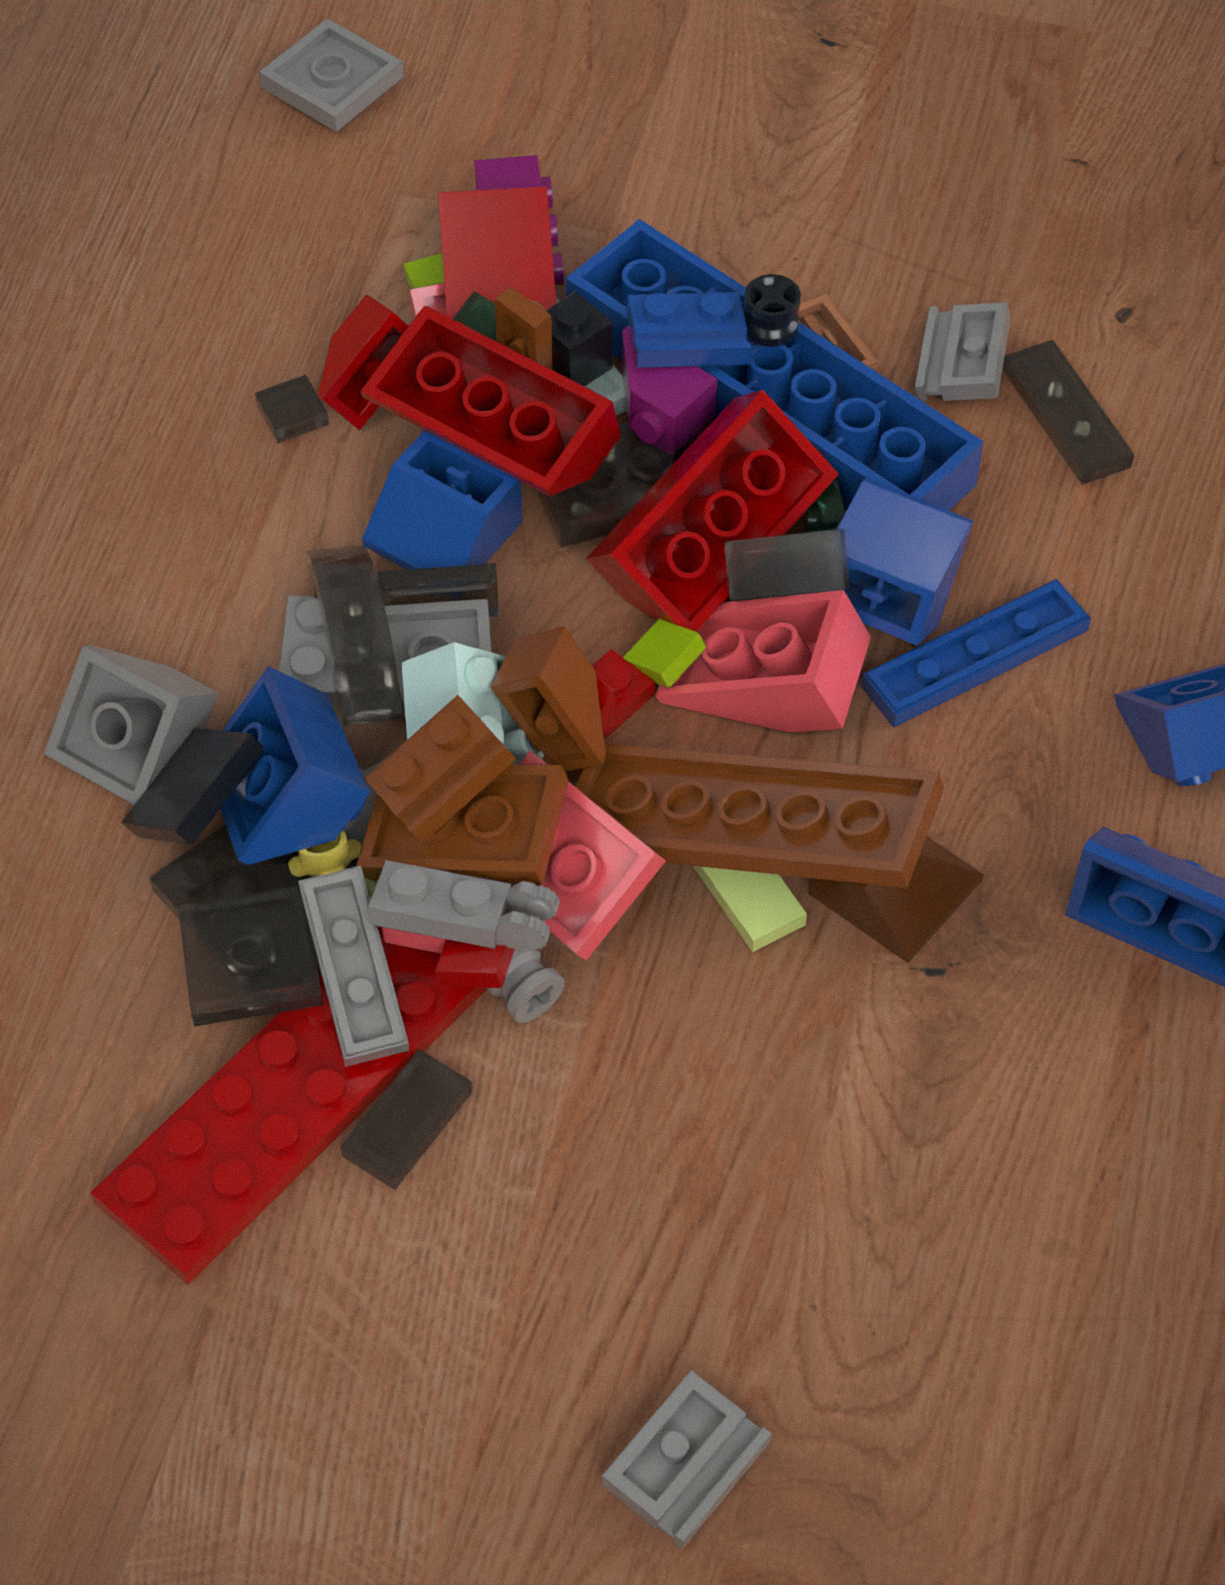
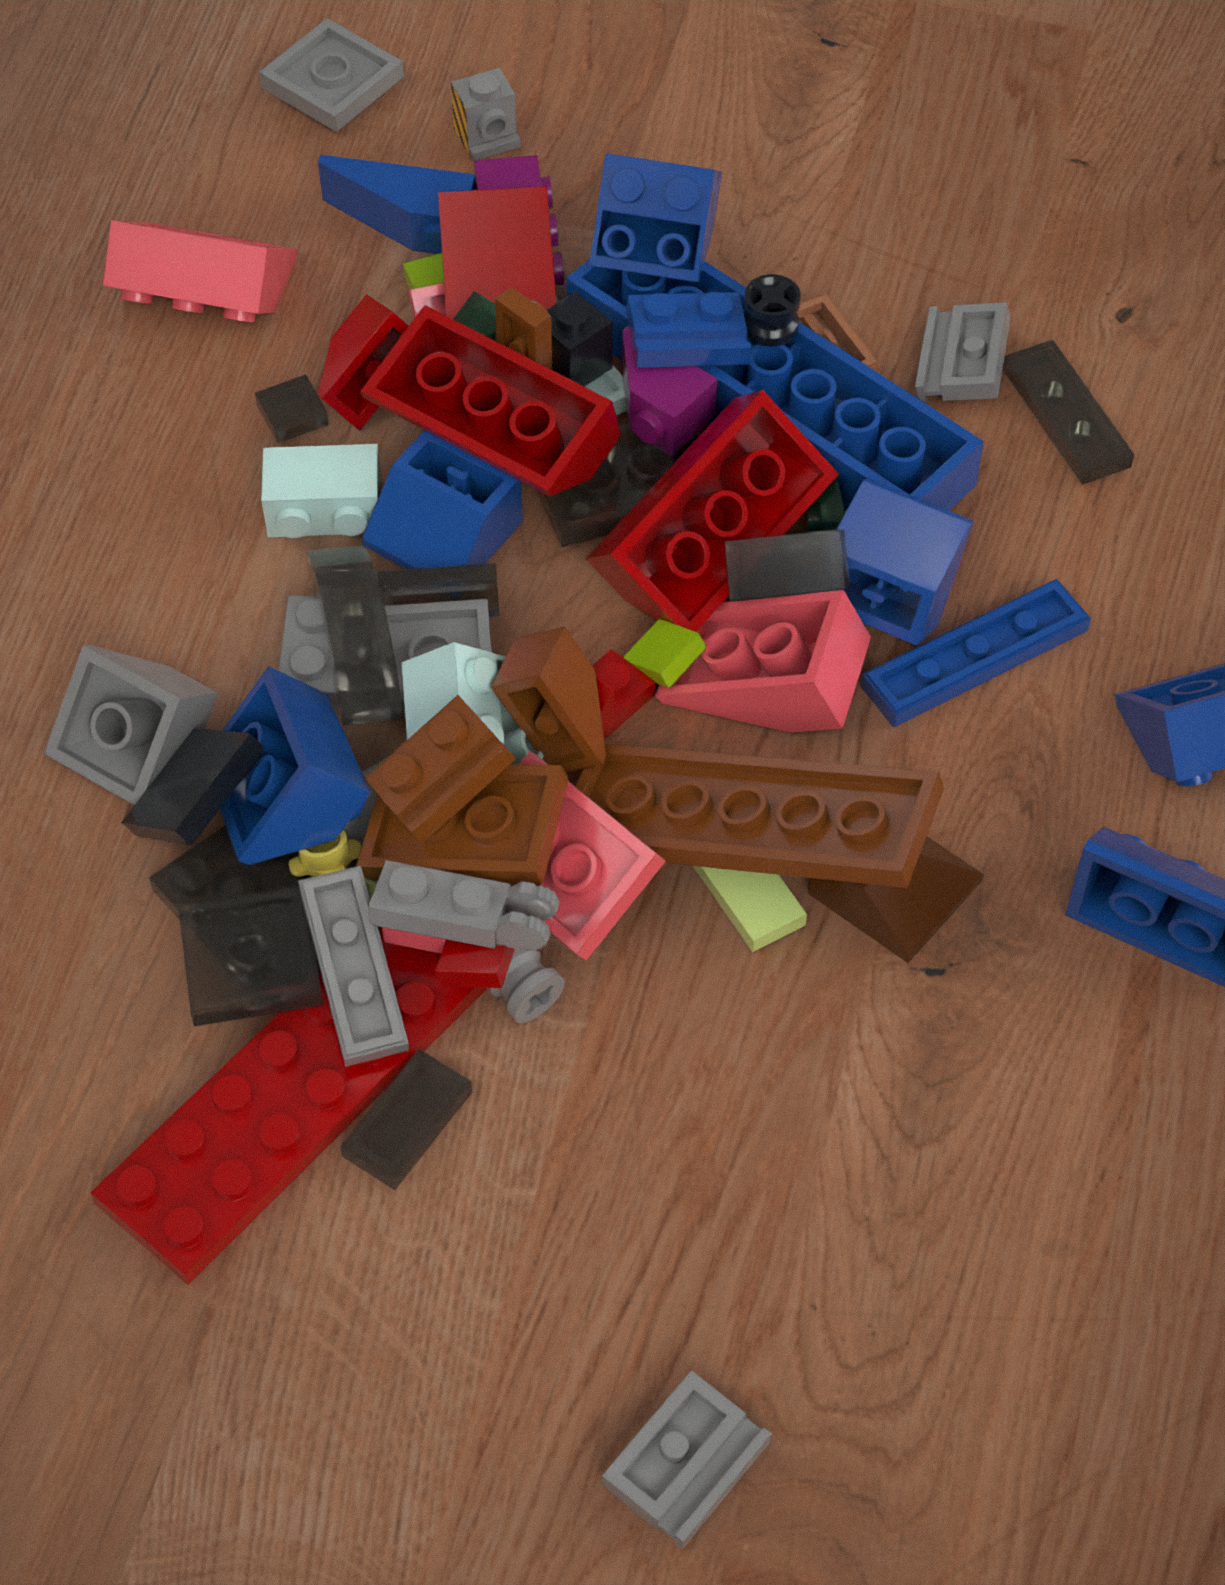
none -> coral slope [103,220,298,322]
none -> light aqua brick [261,444,382,538]
none -> blue slope [318,154,476,254]
none -> light grey brick [451,68,521,162]
none -> blue slope [589,153,722,282]

